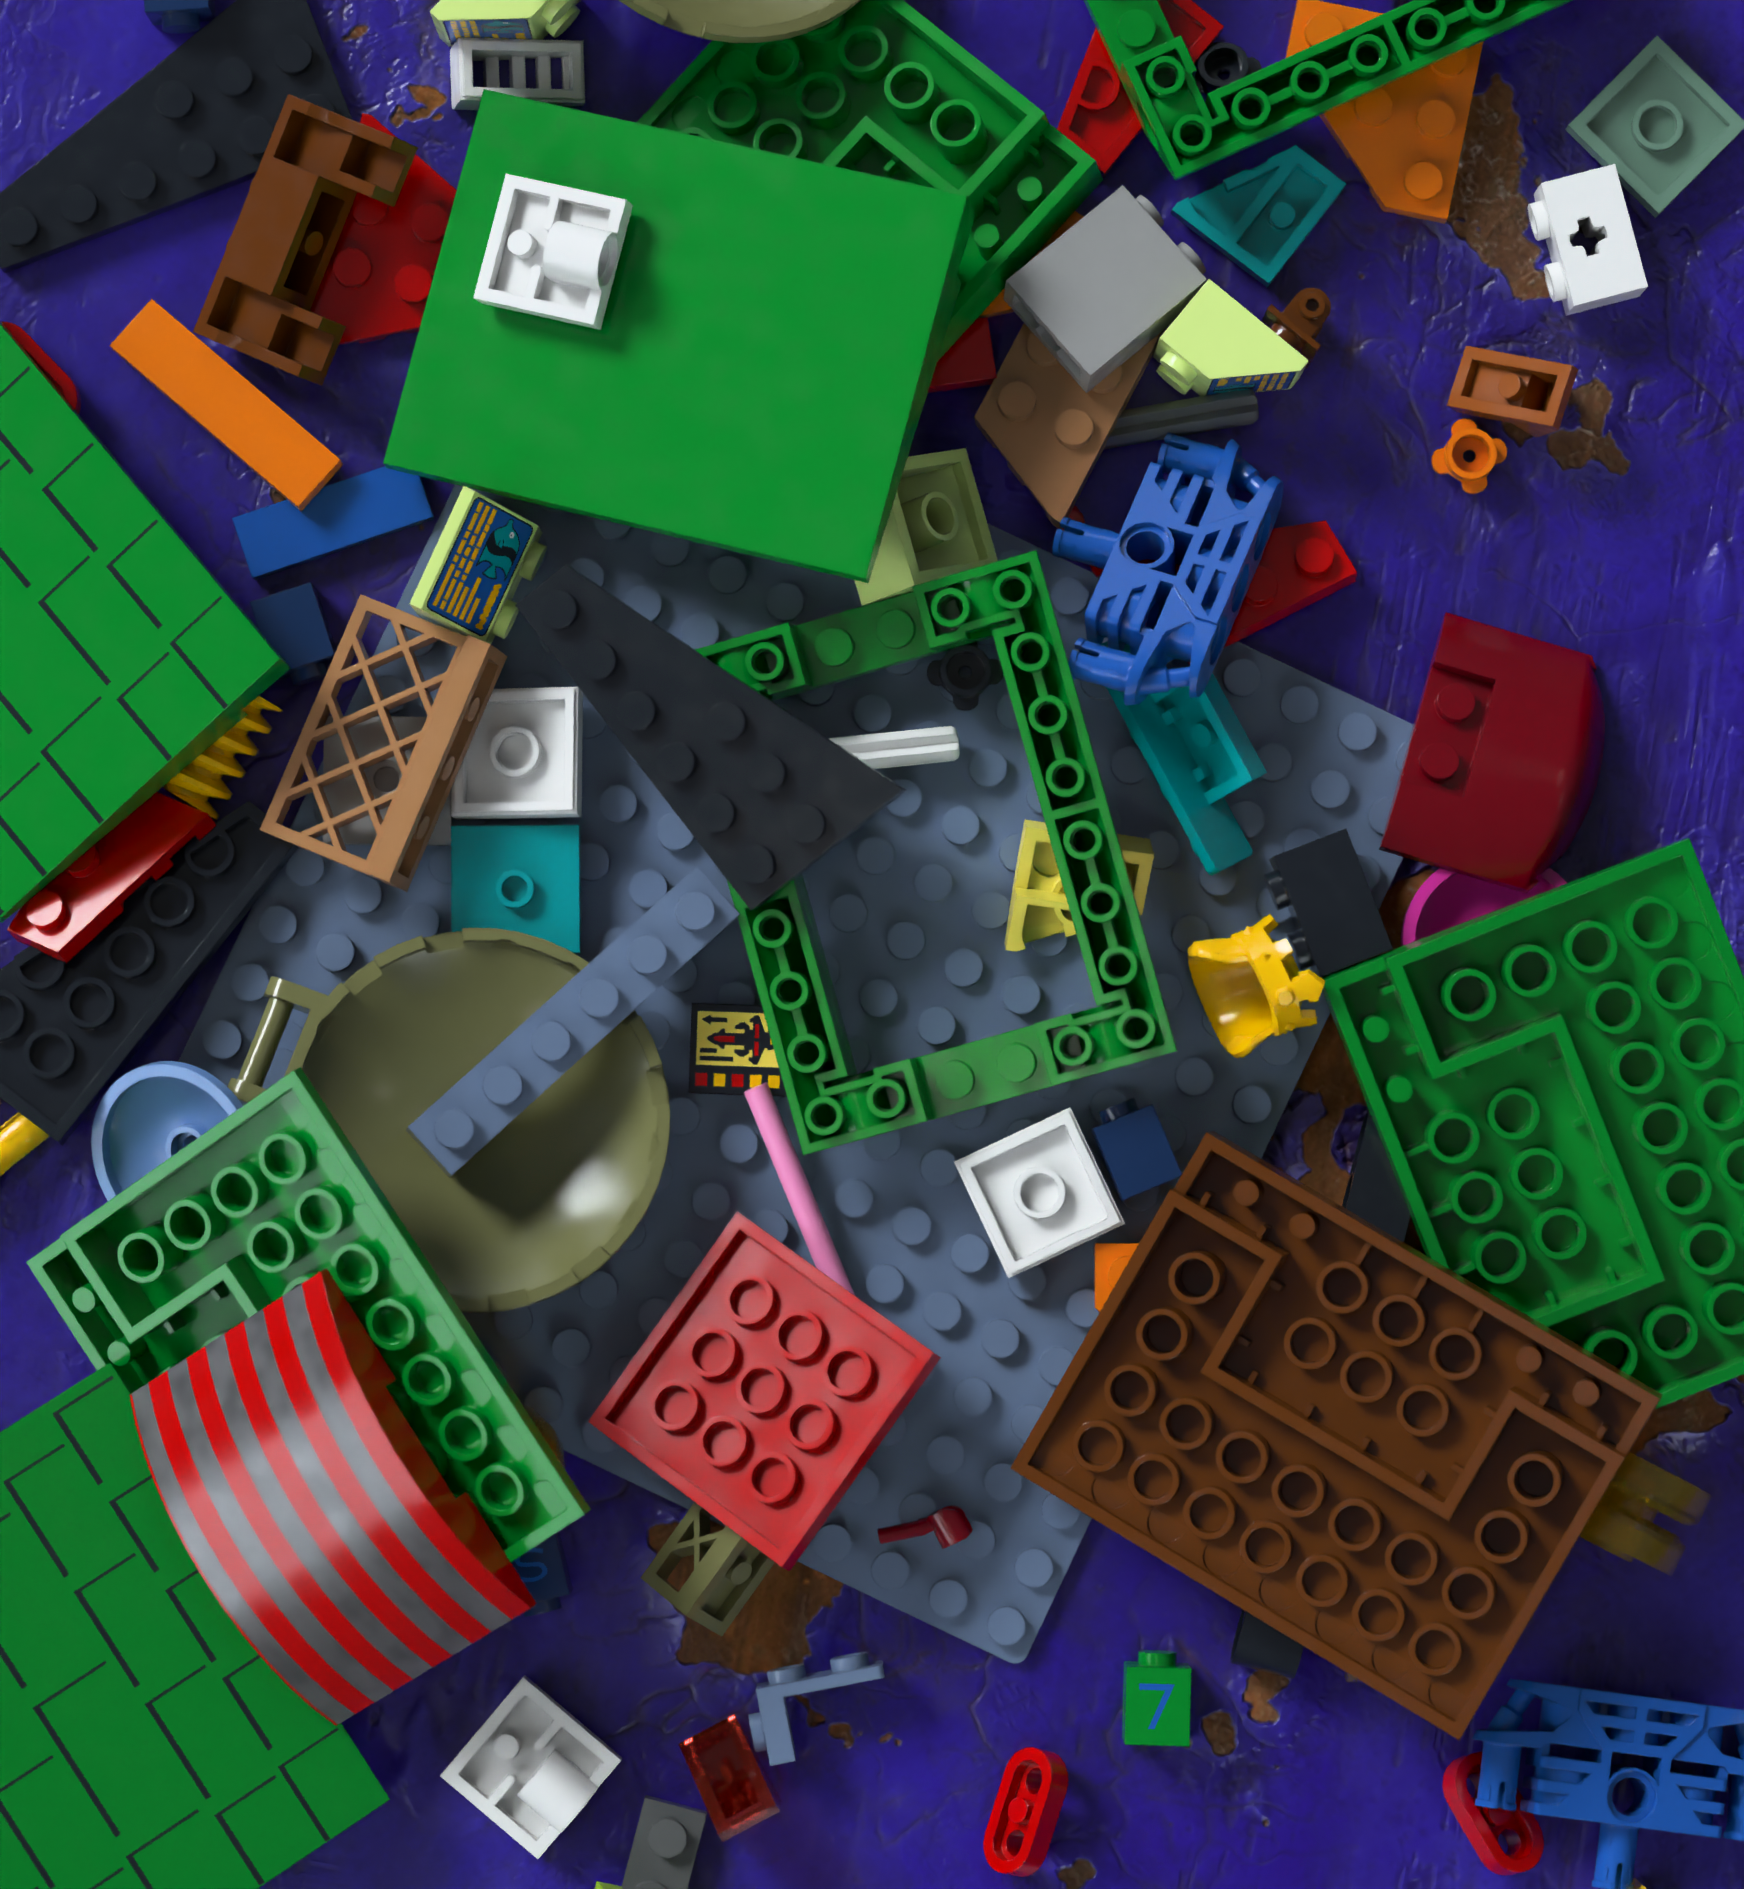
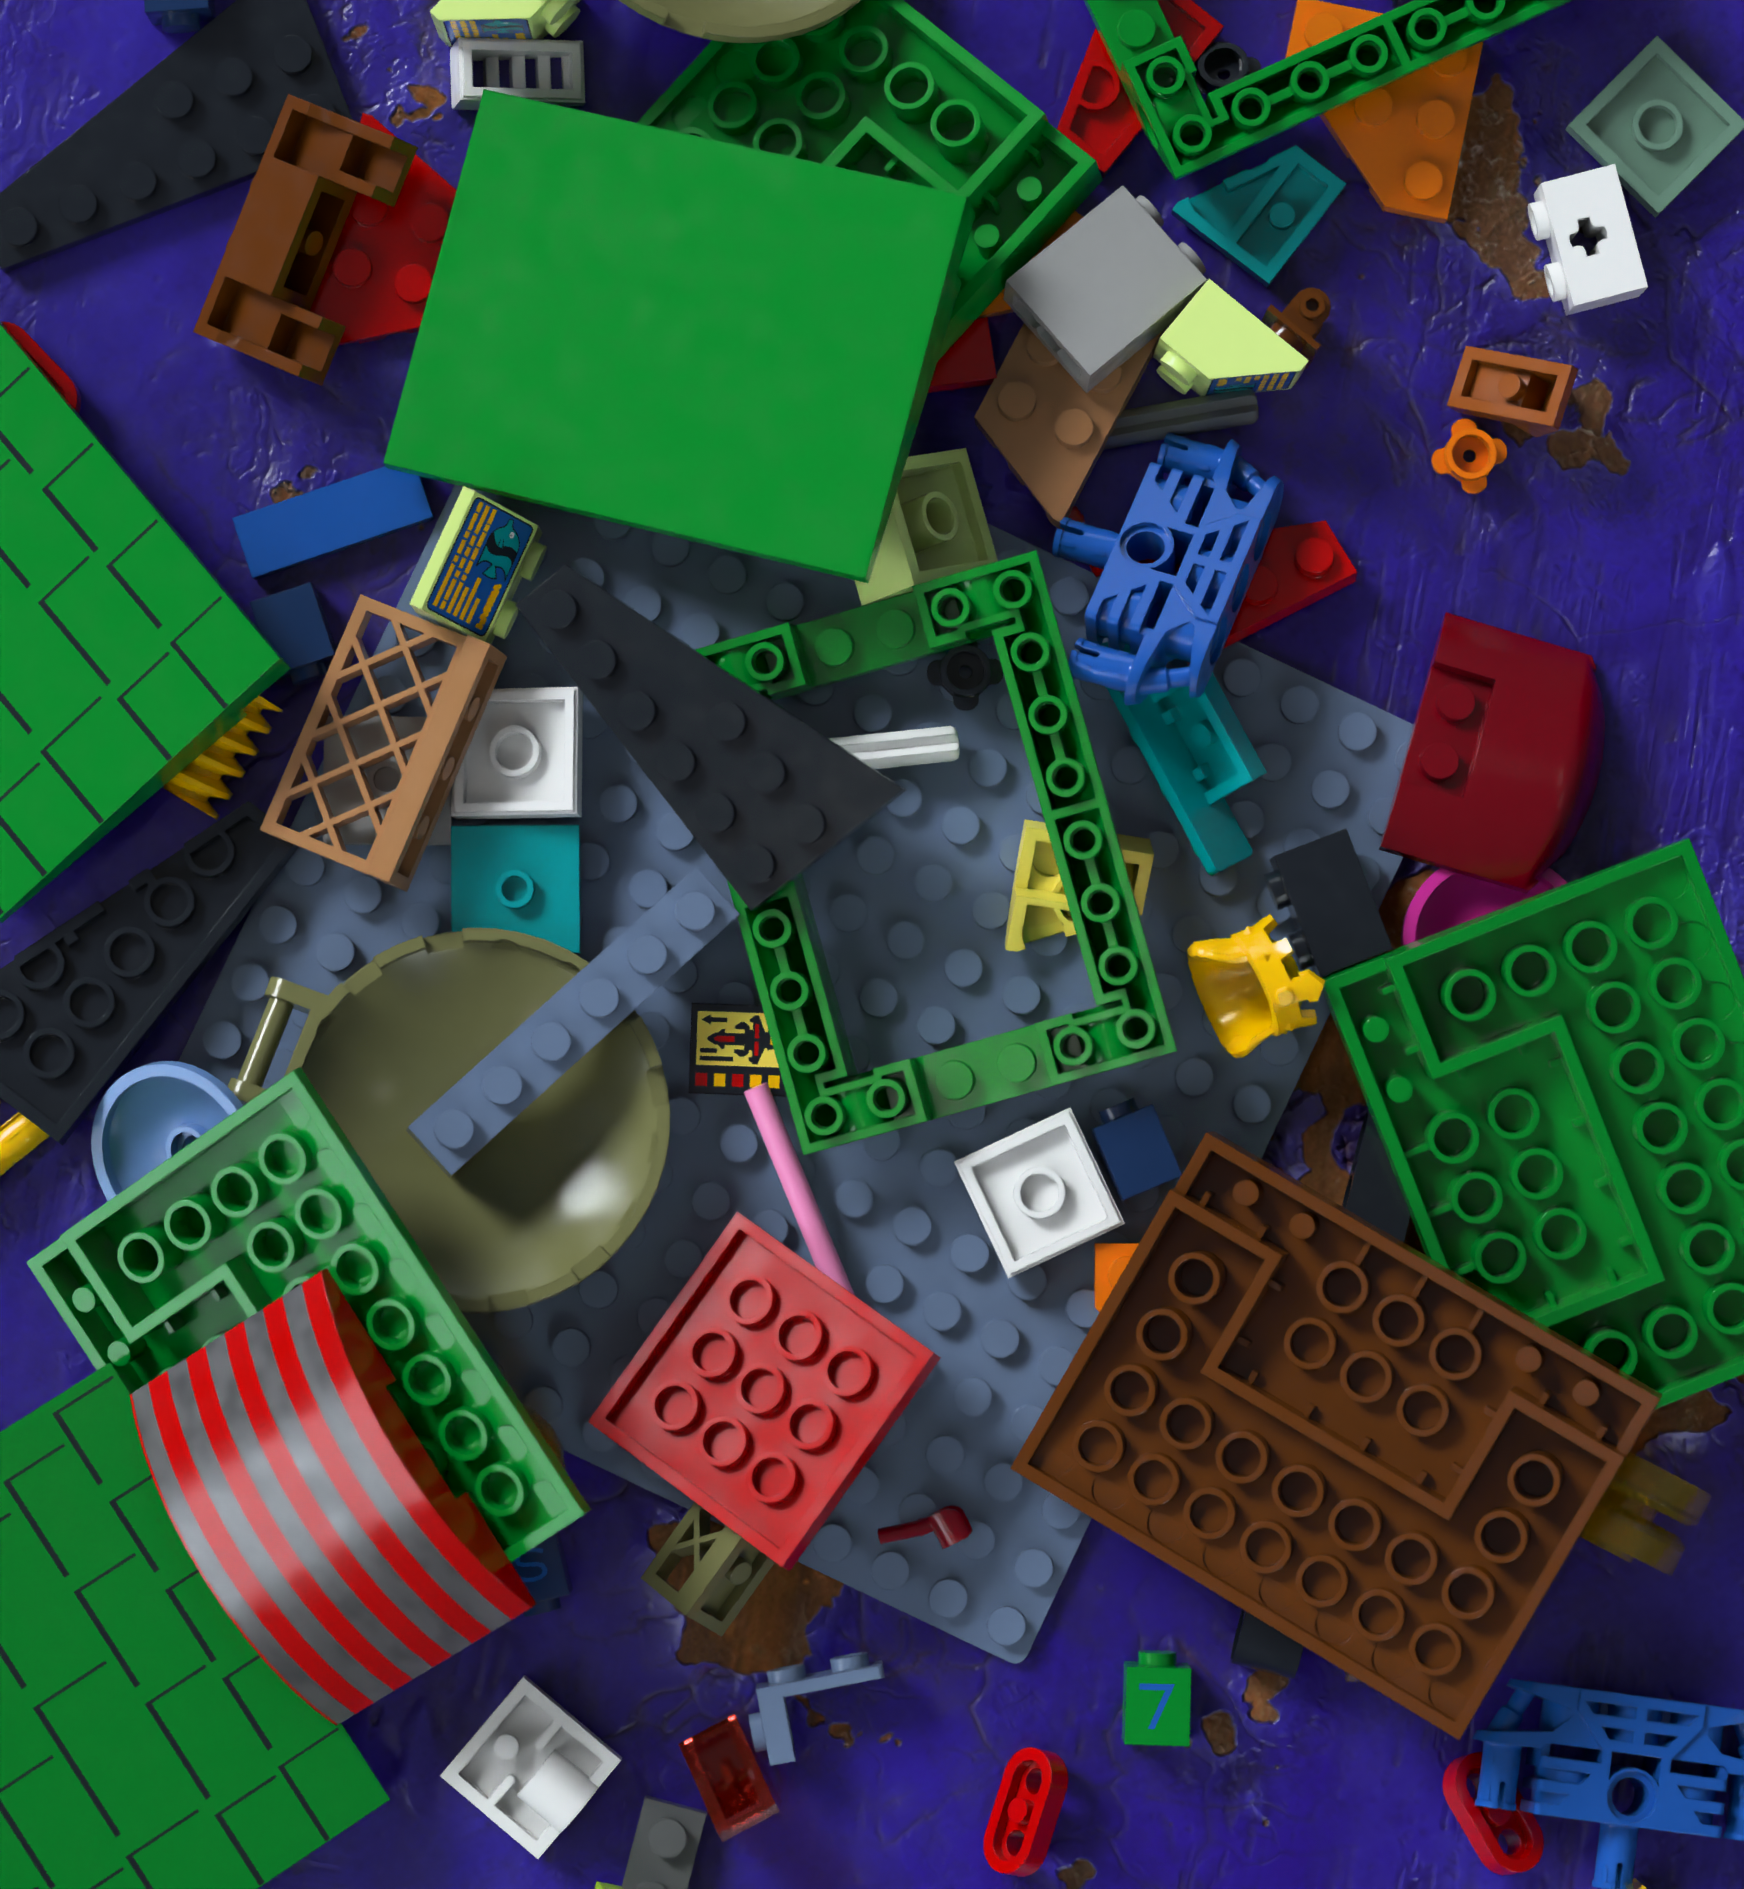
red wing [7,792,217,963] -> none
orange tile [109,299,343,512] -> none
white plate [473,174,633,330] -> none

